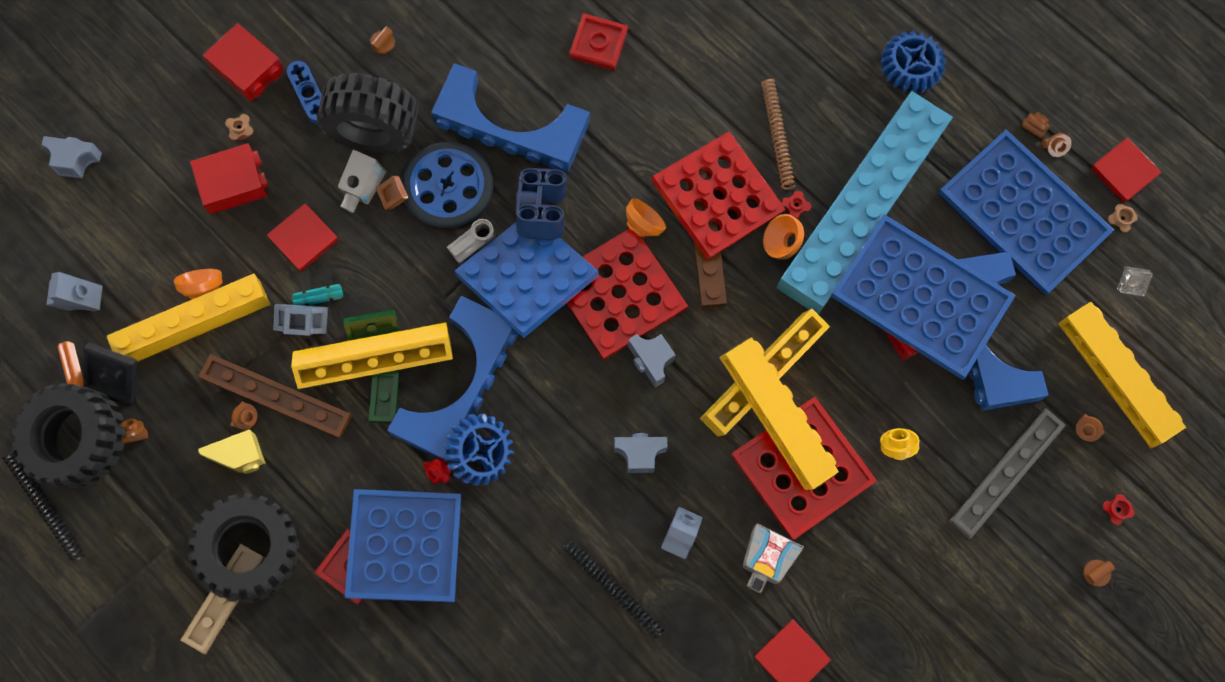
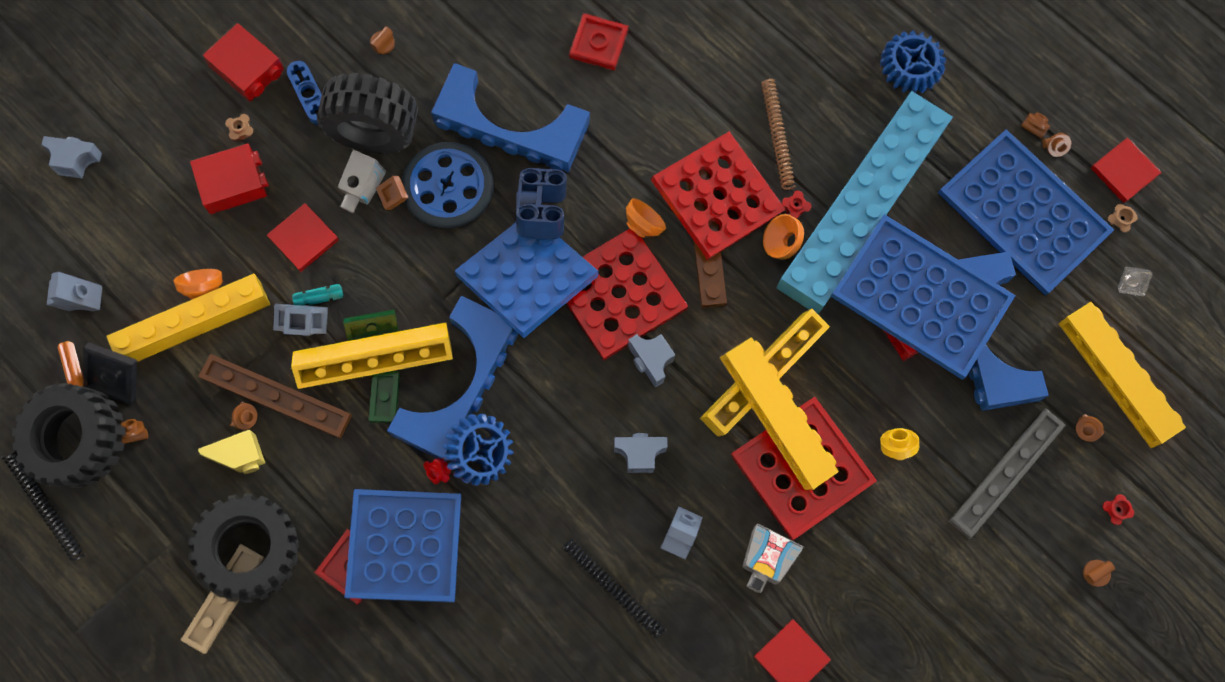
light grey piece [447,219,496,265] -> none

